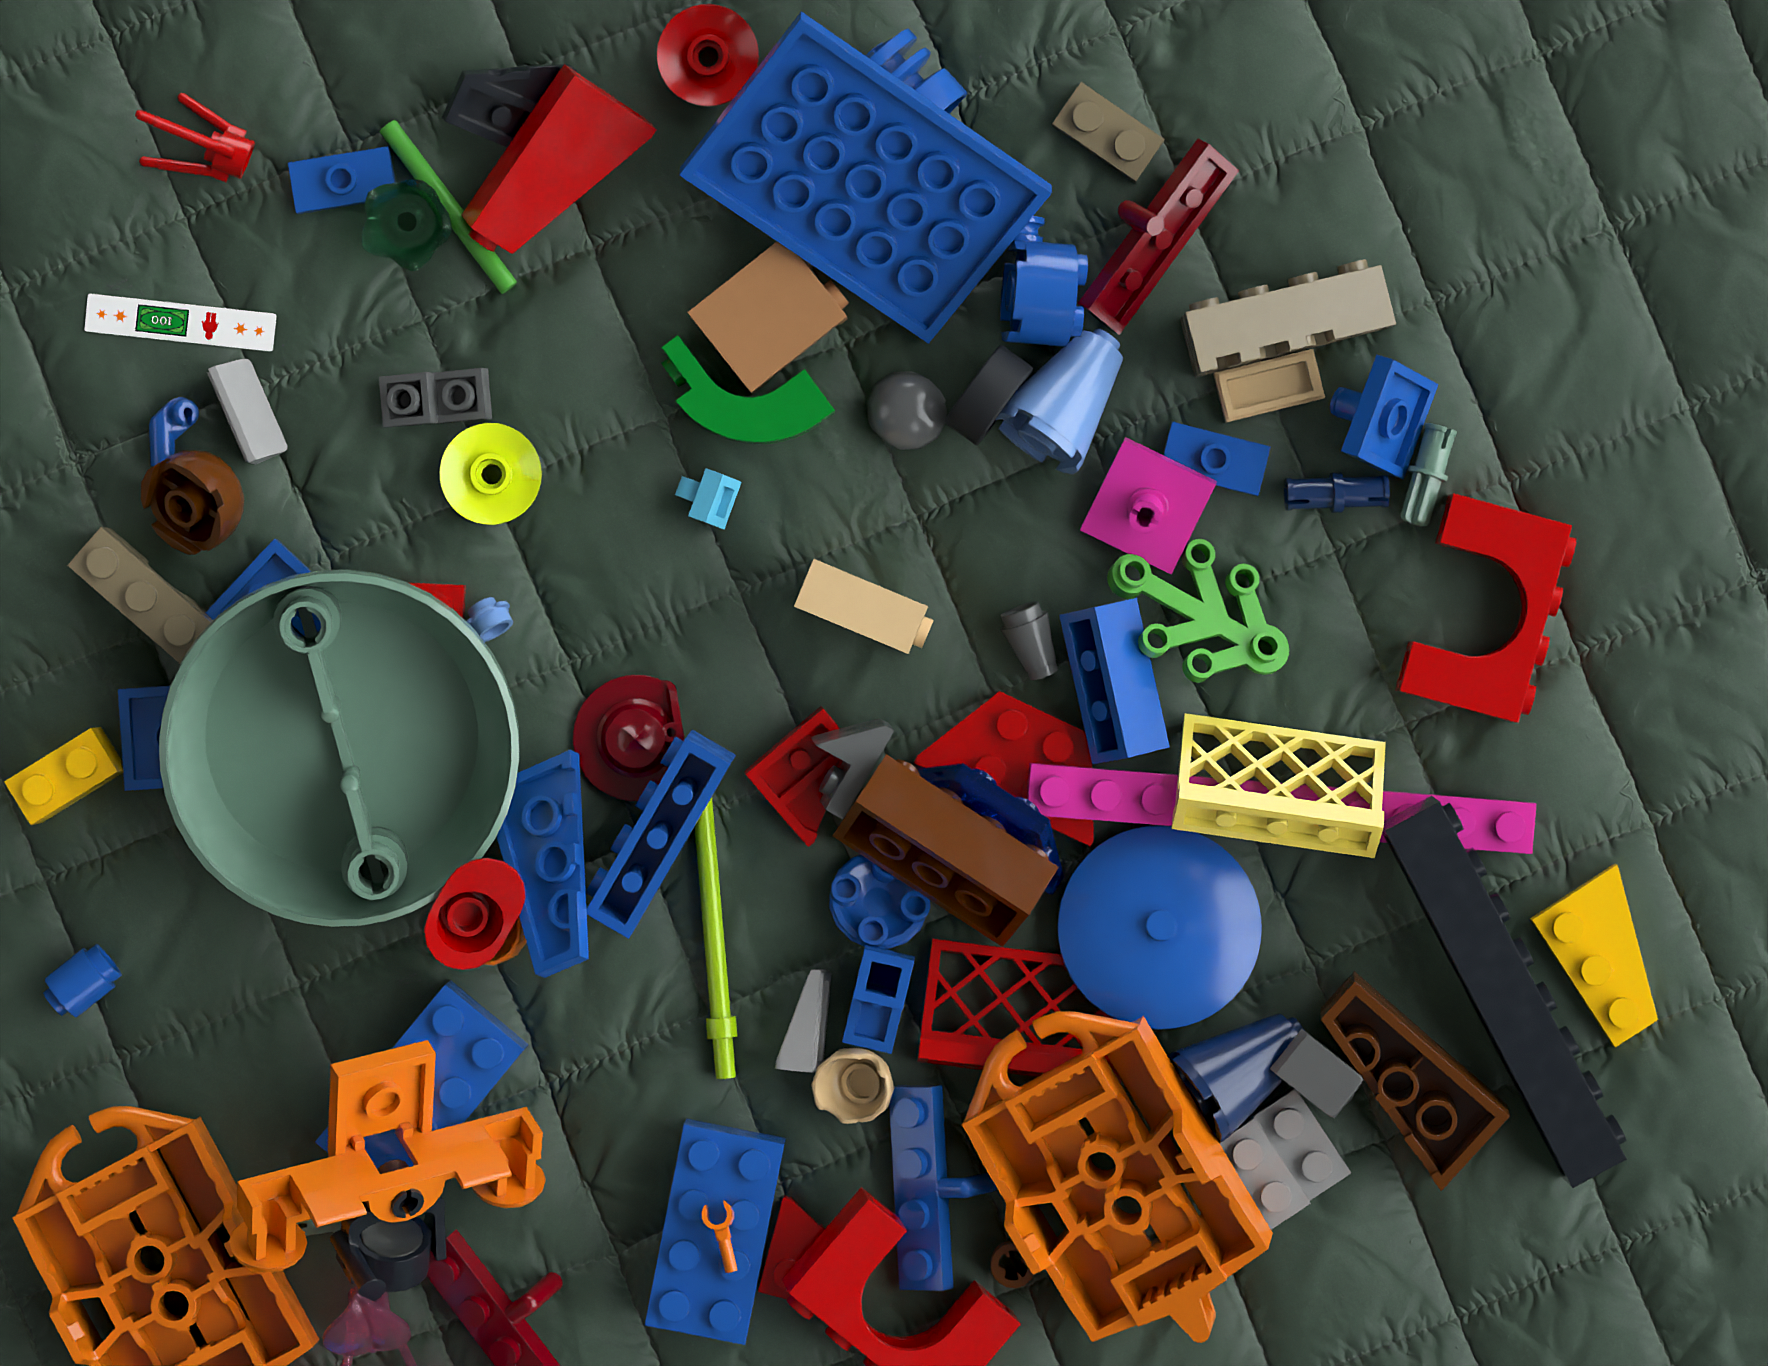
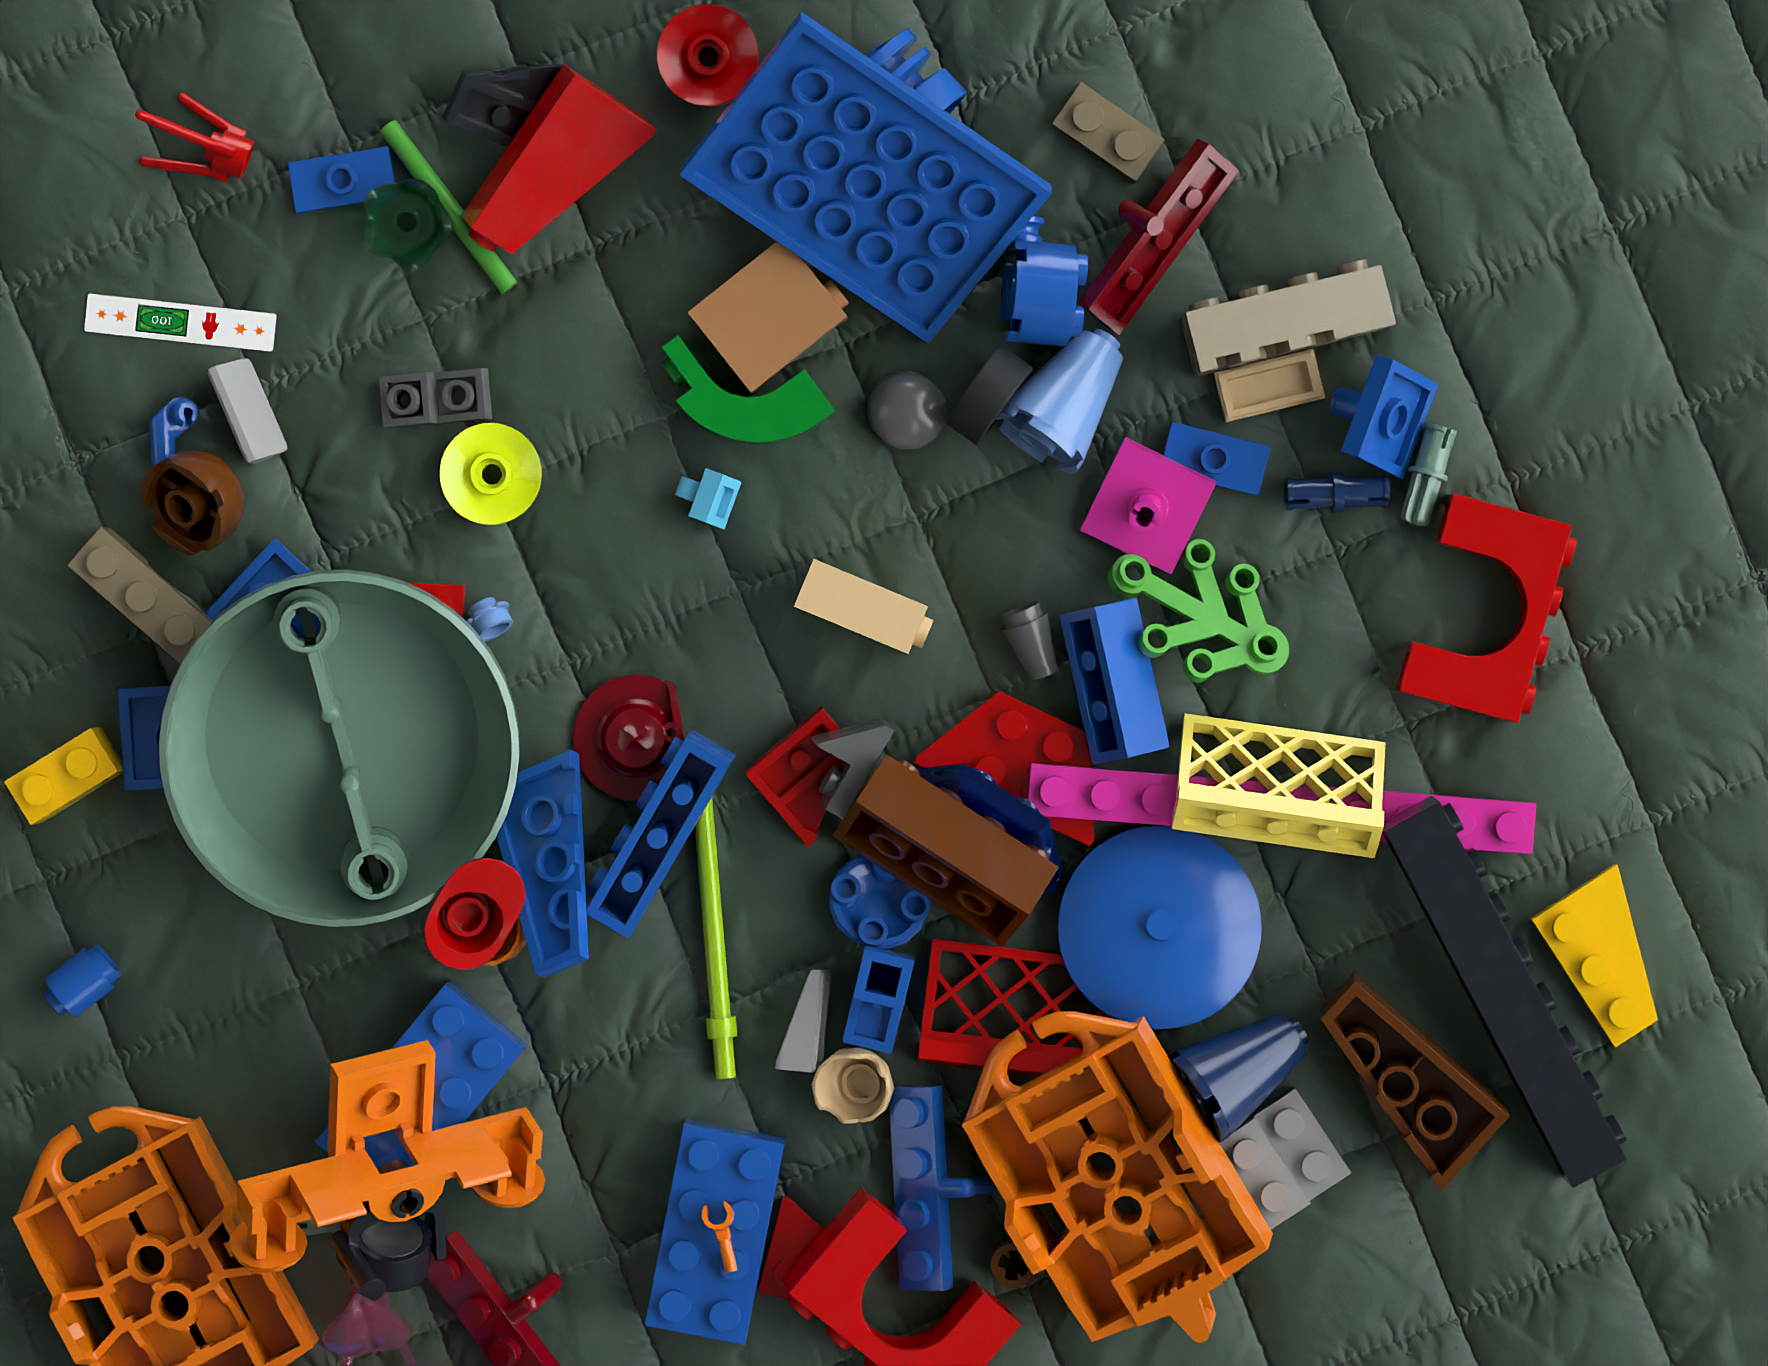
dark grey slope [1270,1029,1365,1119] -> none

